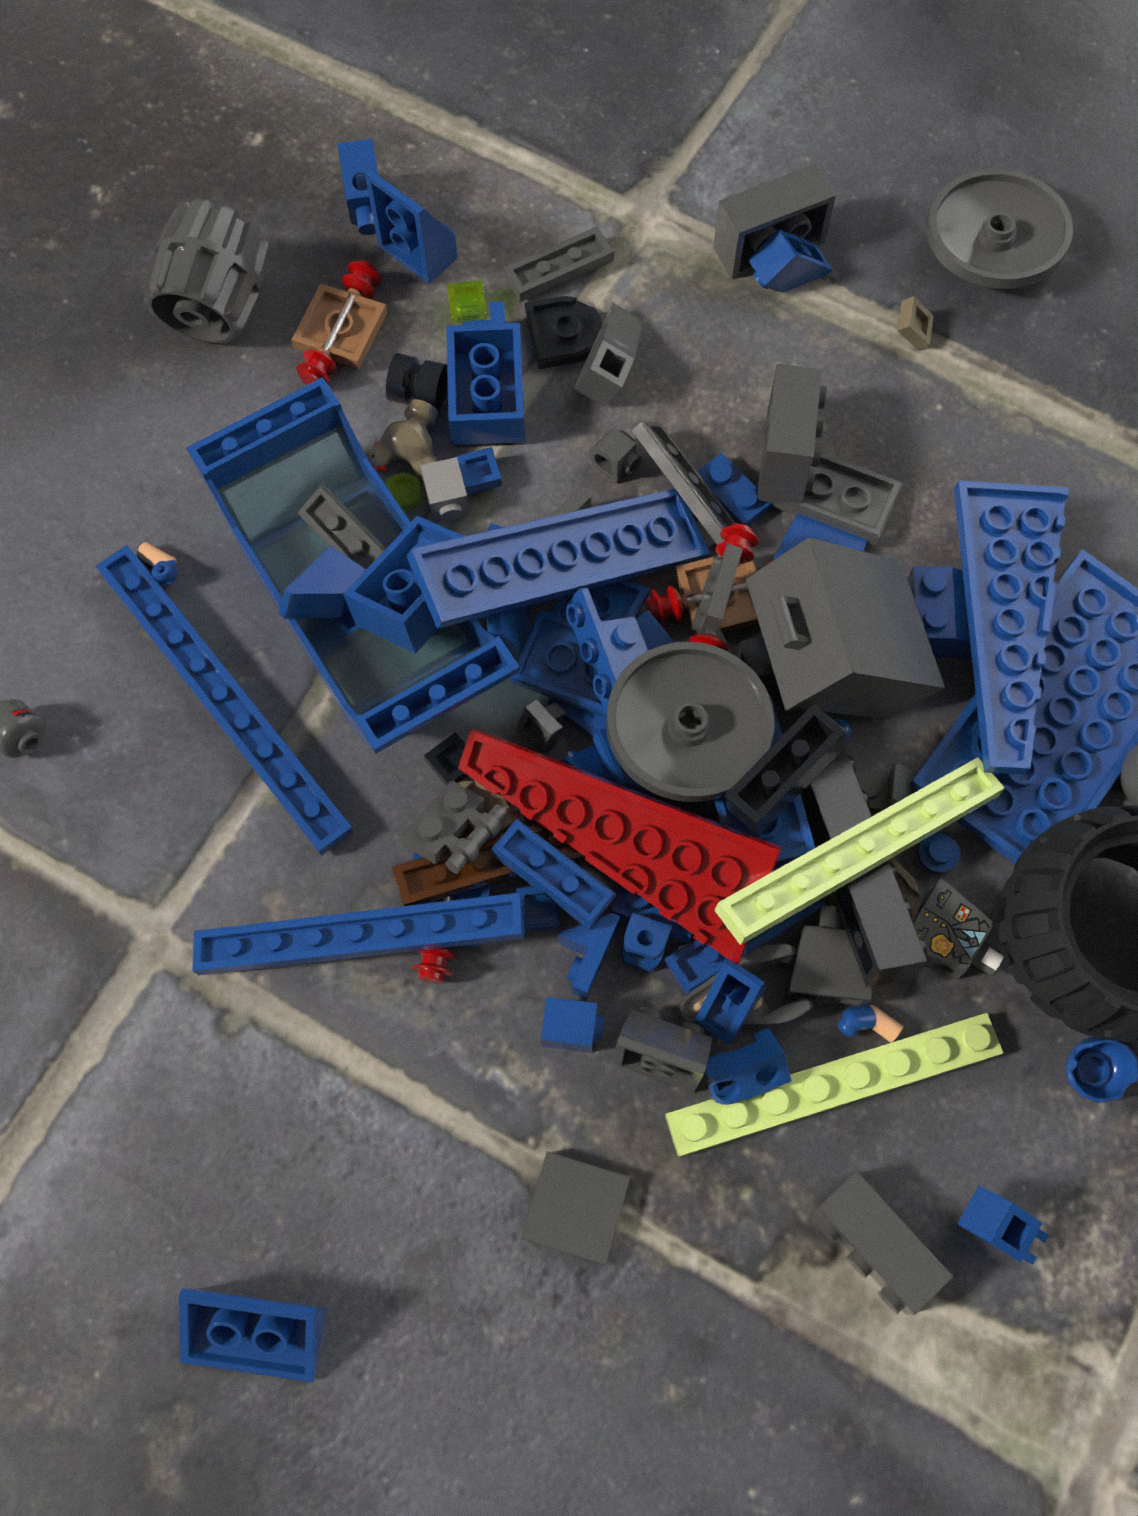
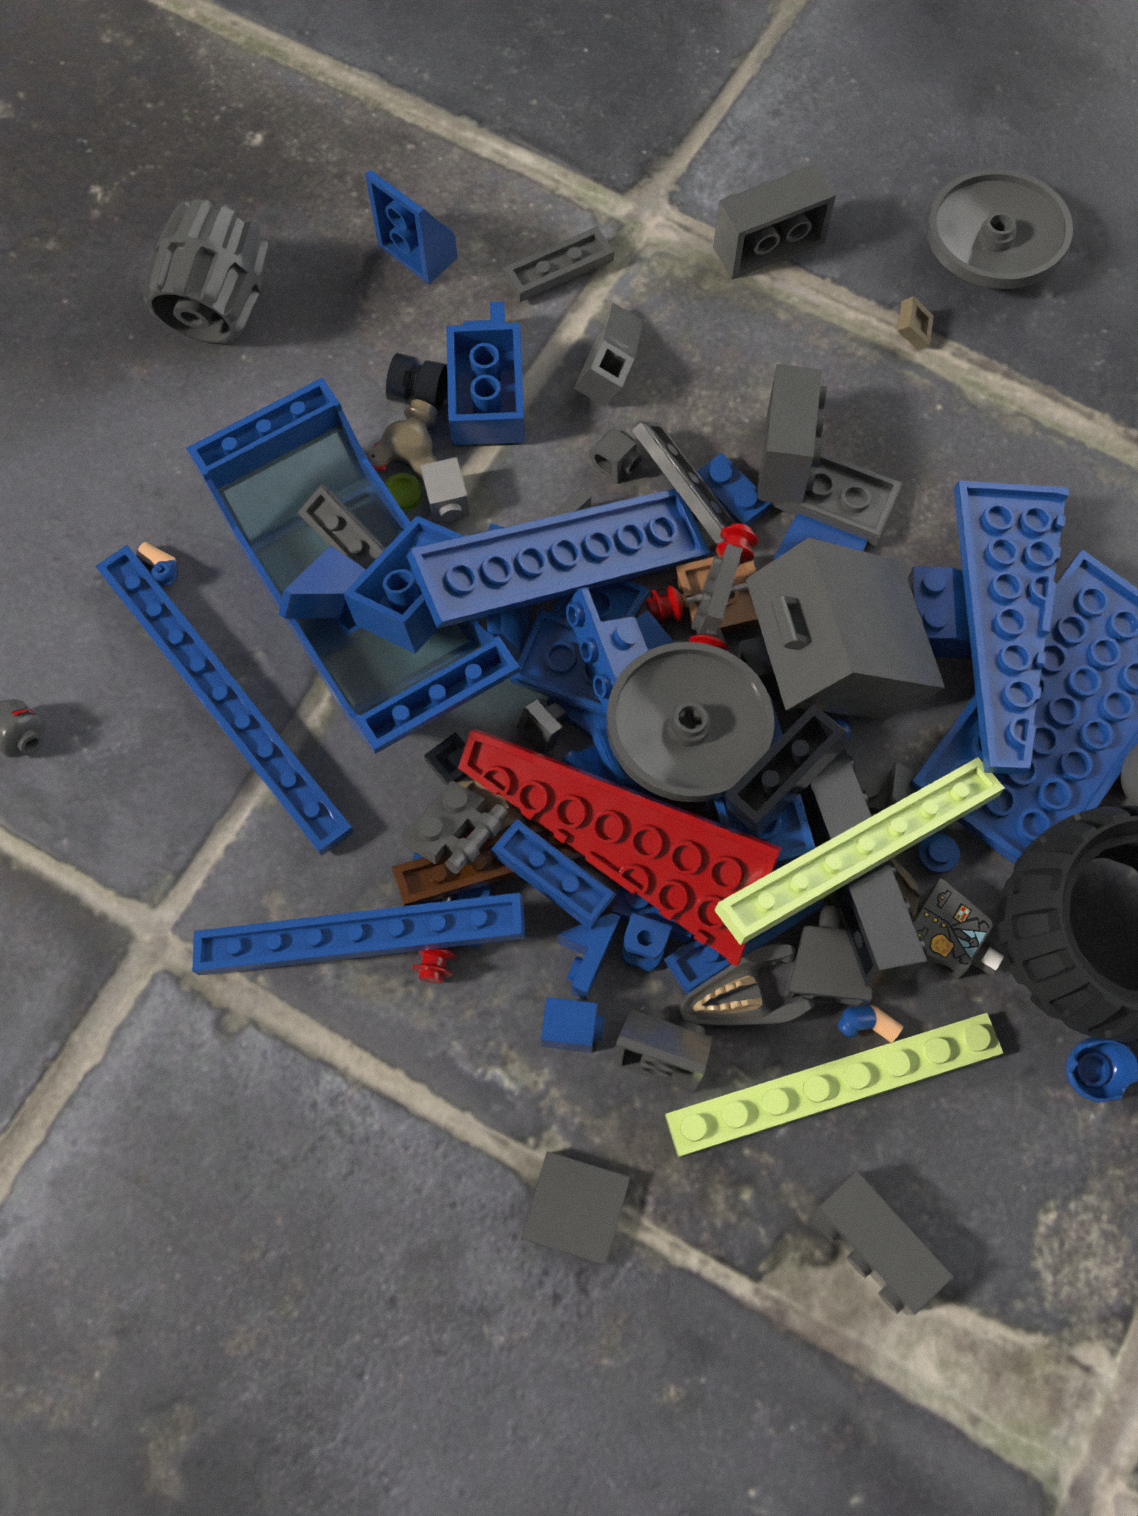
blue slope [179,1288,327,1382] -> none
medium nougat plate [291,261,387,386] -> none
blue torso [337,139,379,235] -> none
clear neon green plate [447,280,487,322] -> none
blue plate [456,447,502,495] -> none
blue tile [516,887,560,931] -> none
black tile [524,296,602,370] -> none
blue slope [694,958,766,1046] -> none
blue leg [704,1028,792,1105] -> none
blue slope [748,229,832,293] -> none
blue brick [957,1185,1049,1265] -> none

